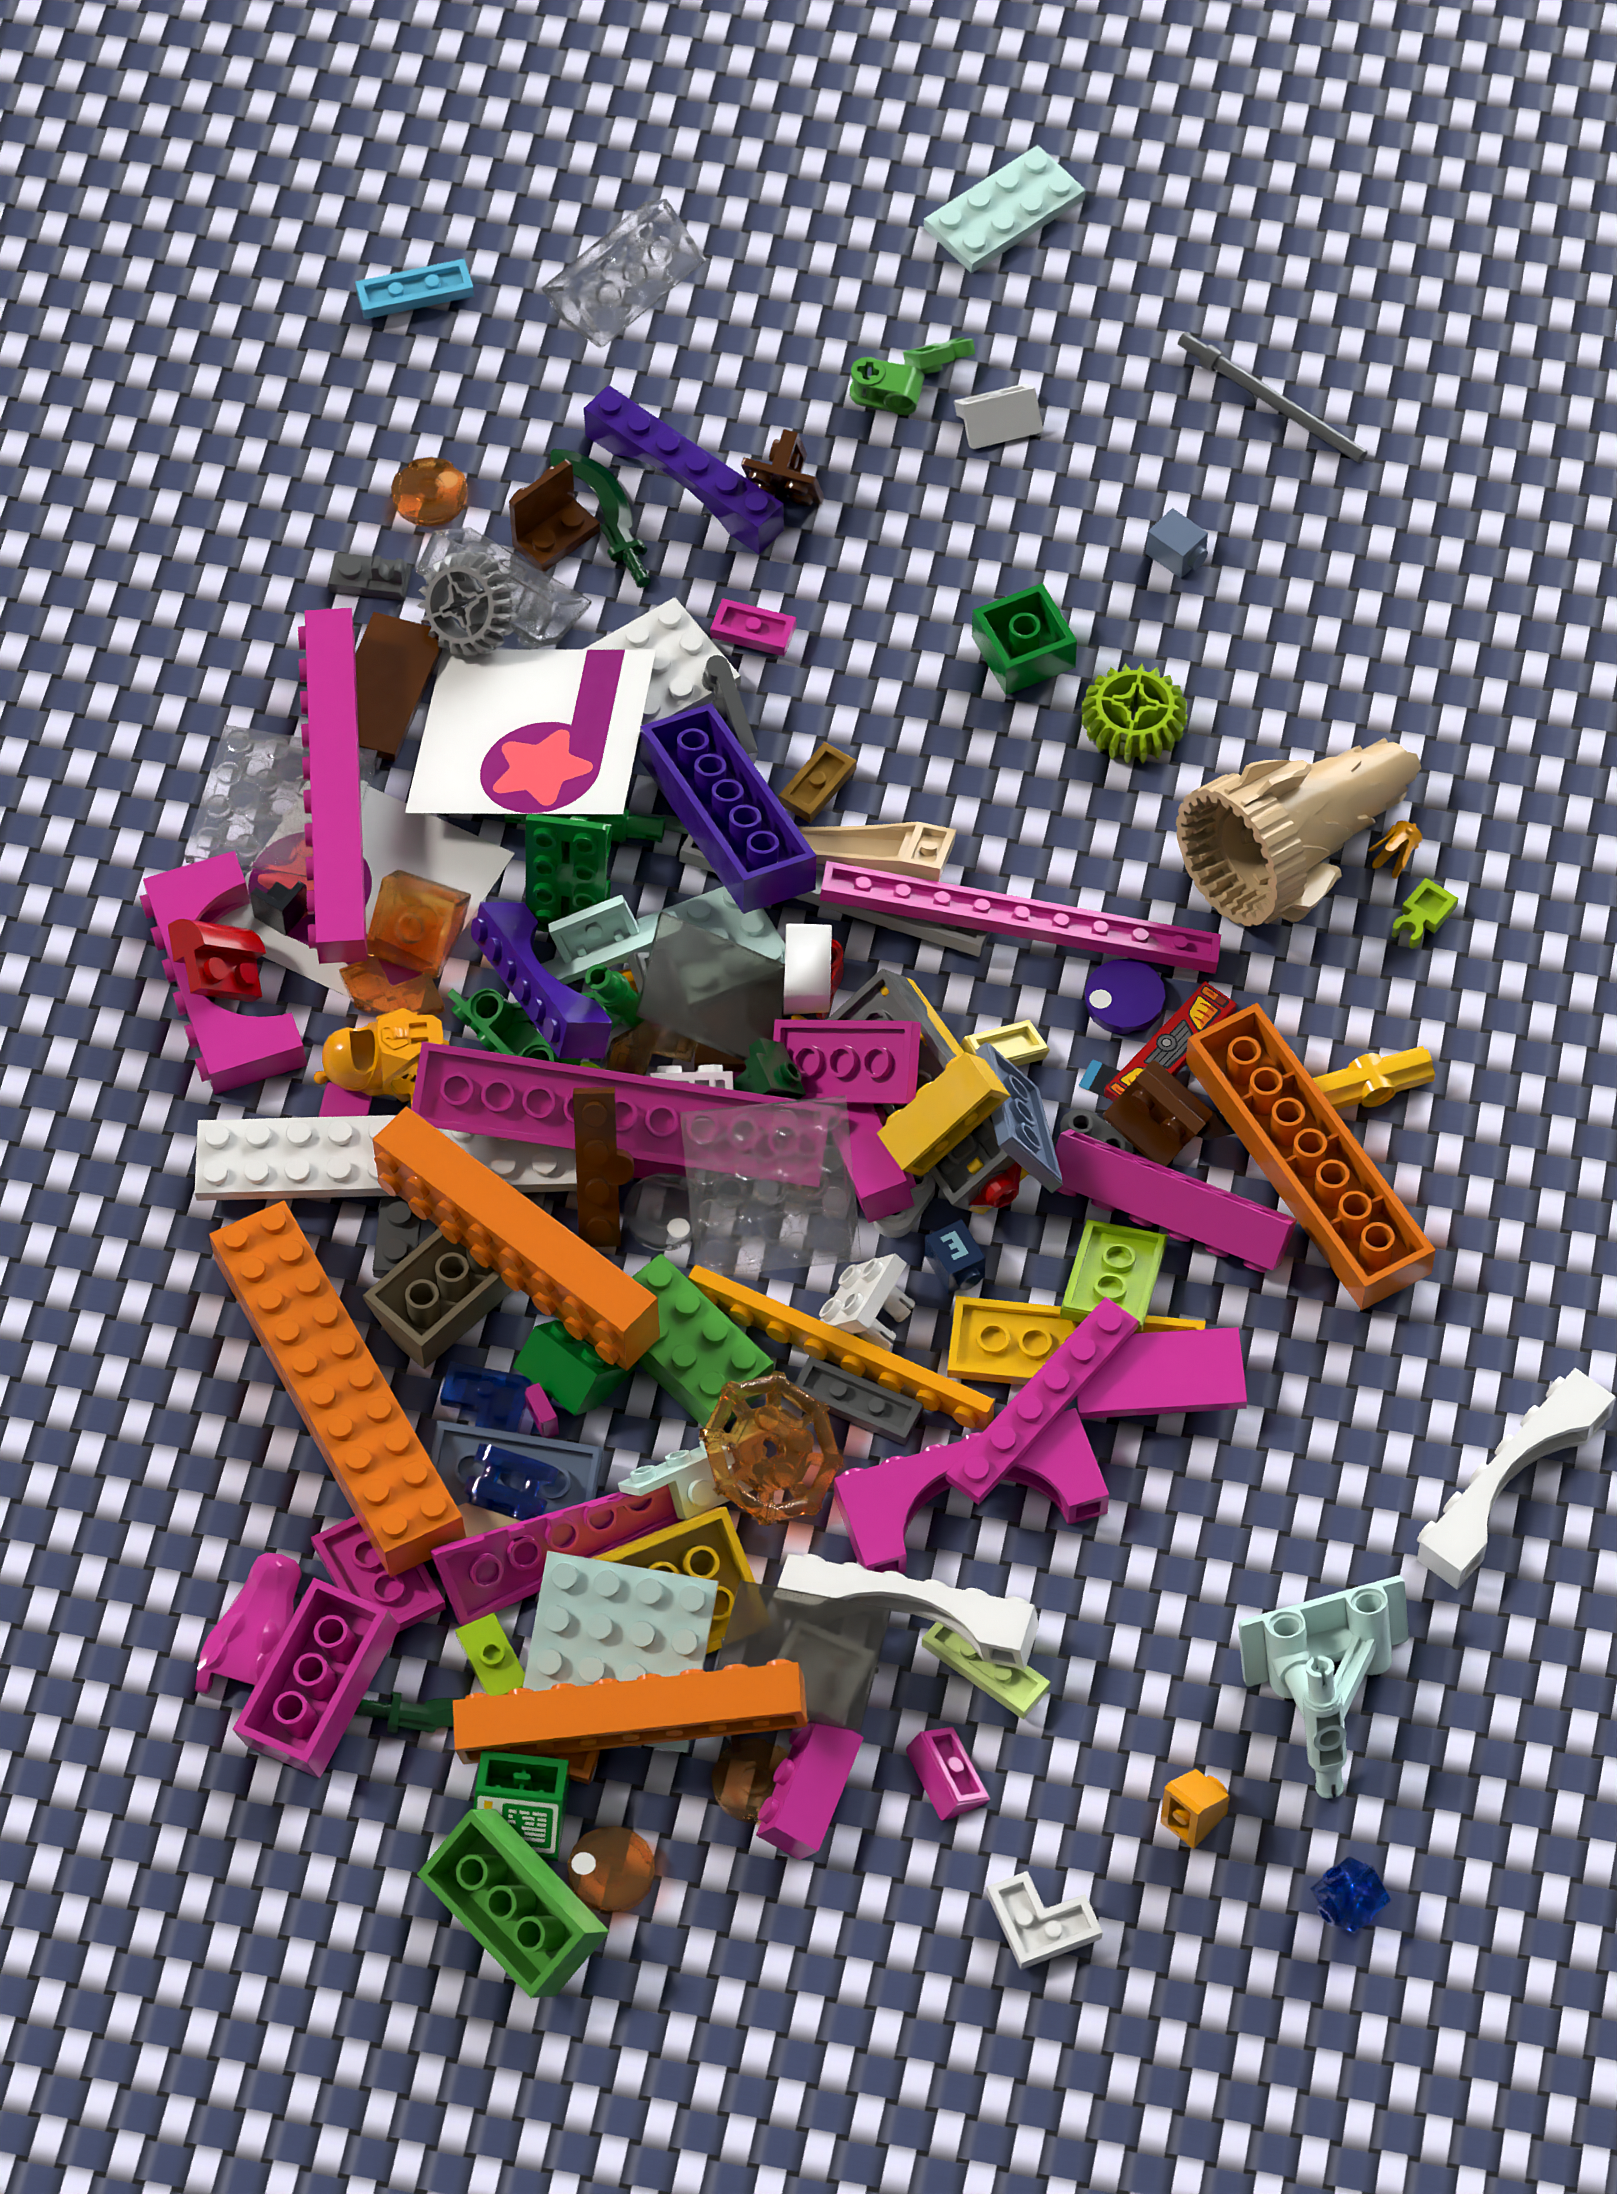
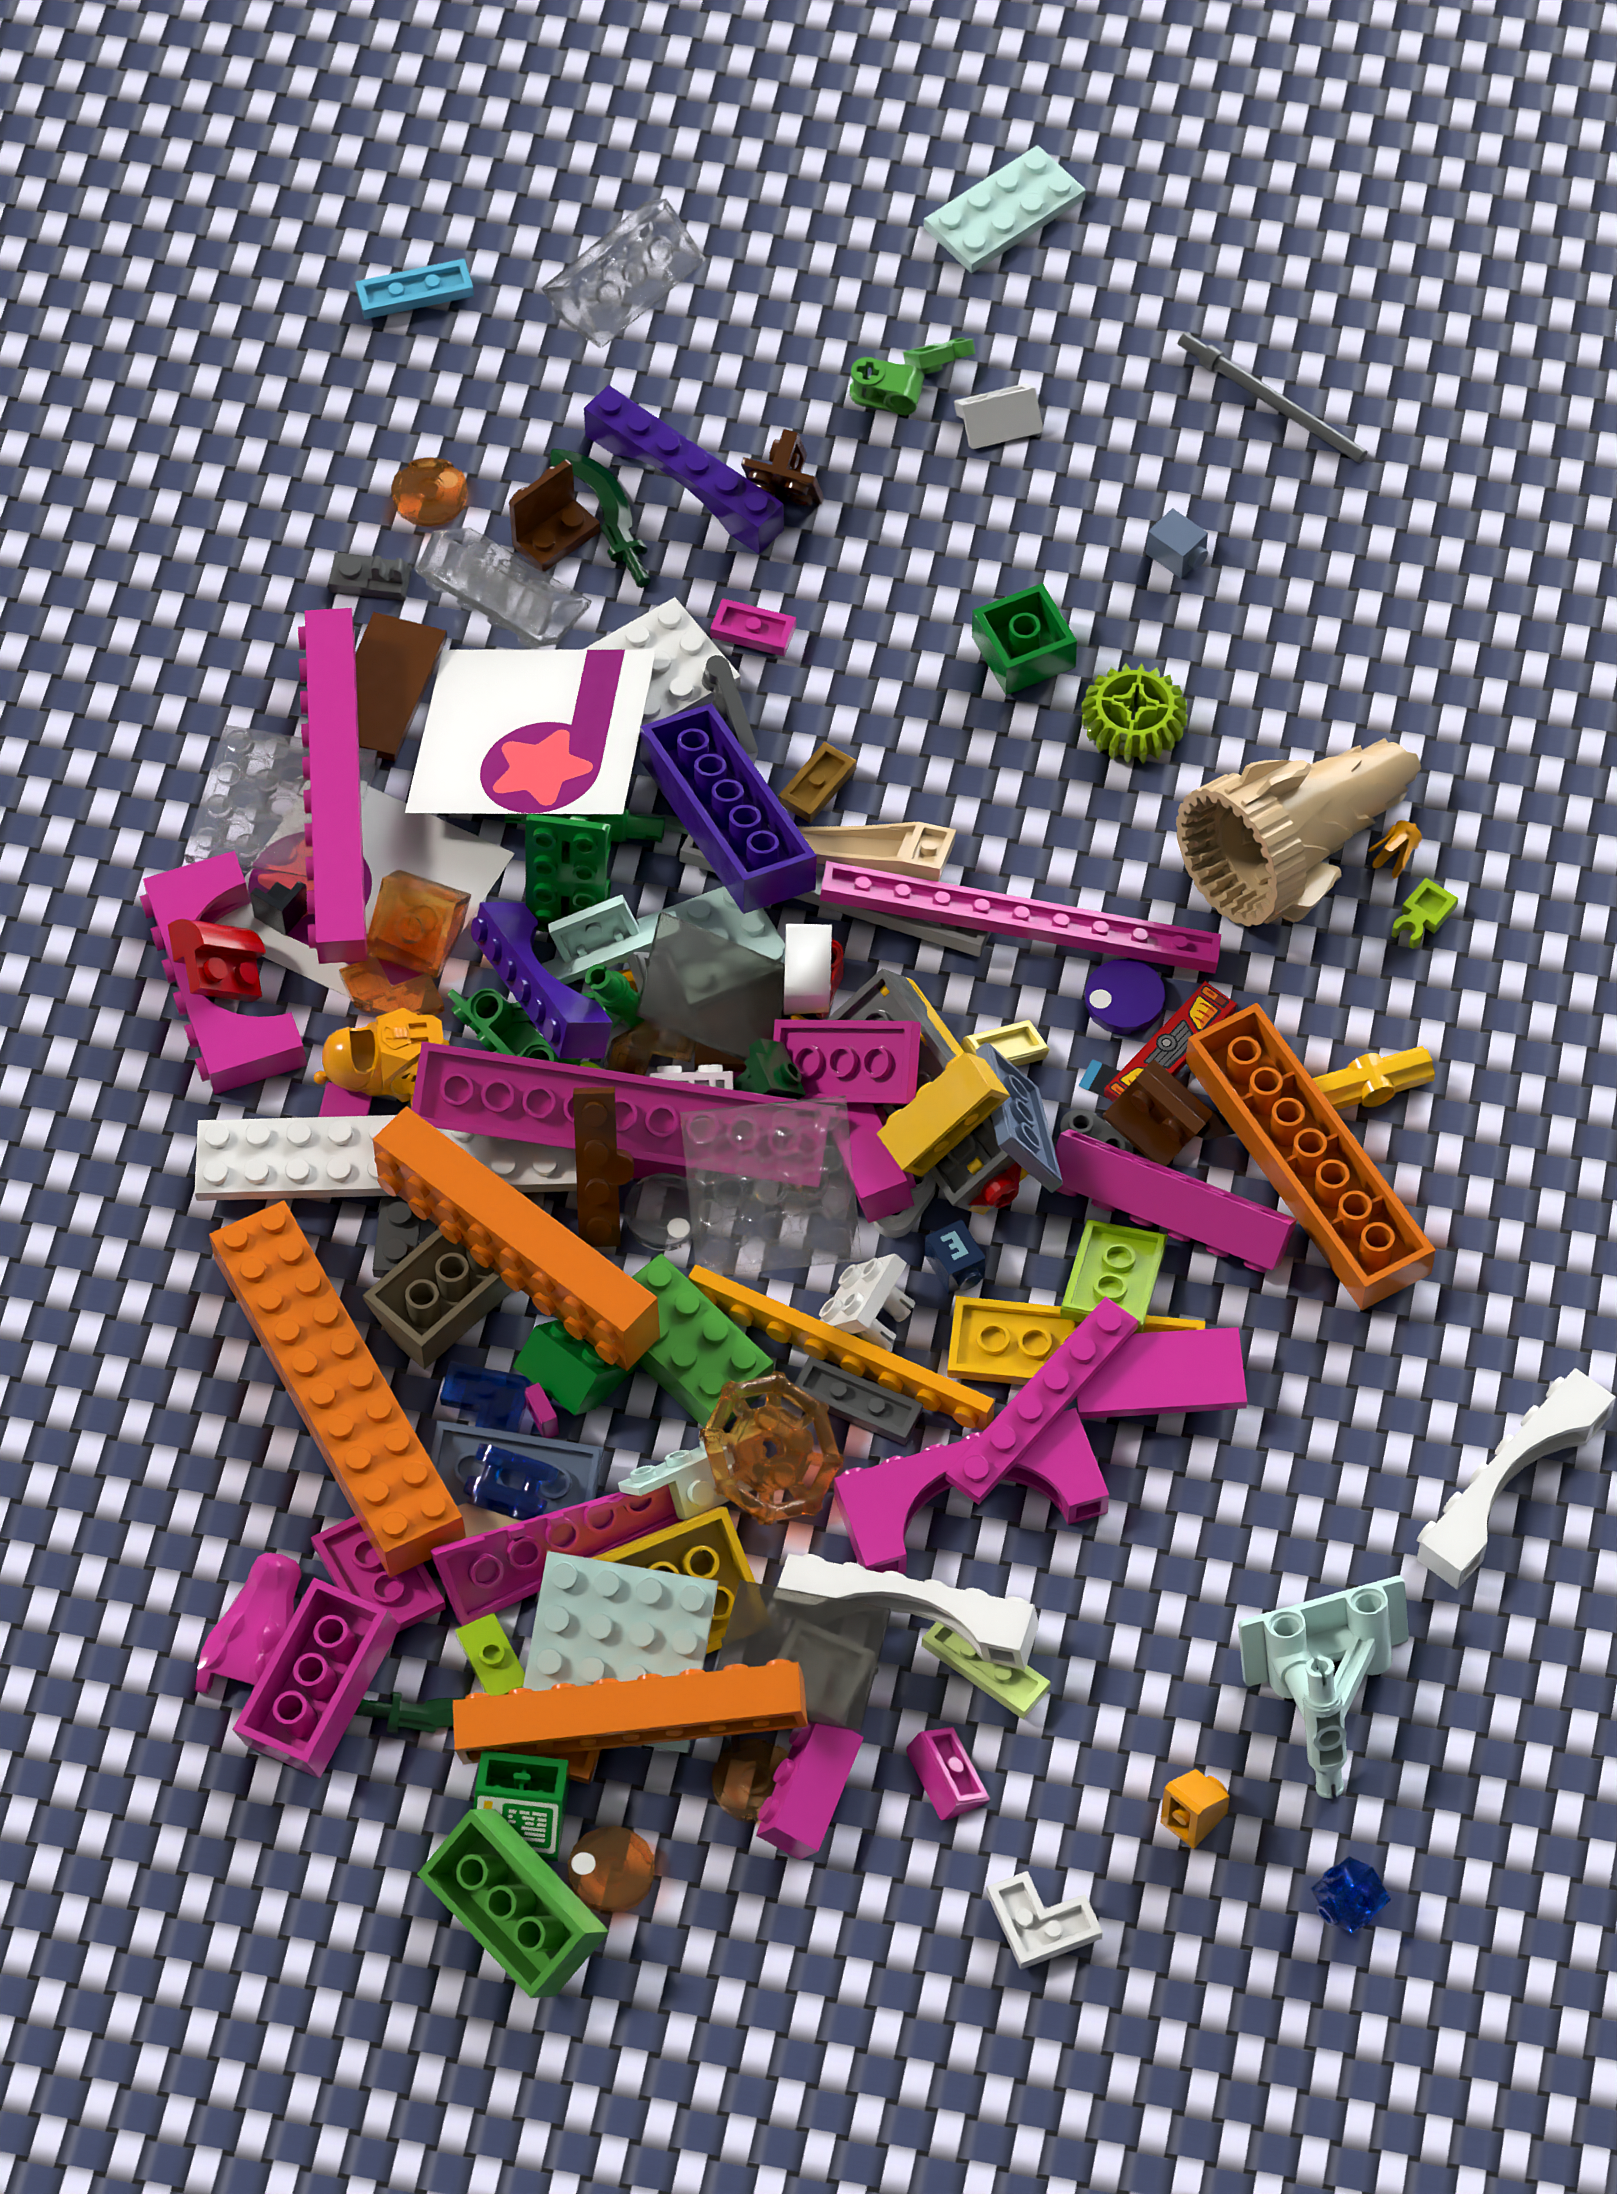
light grey gear [417,550,520,657] -> none

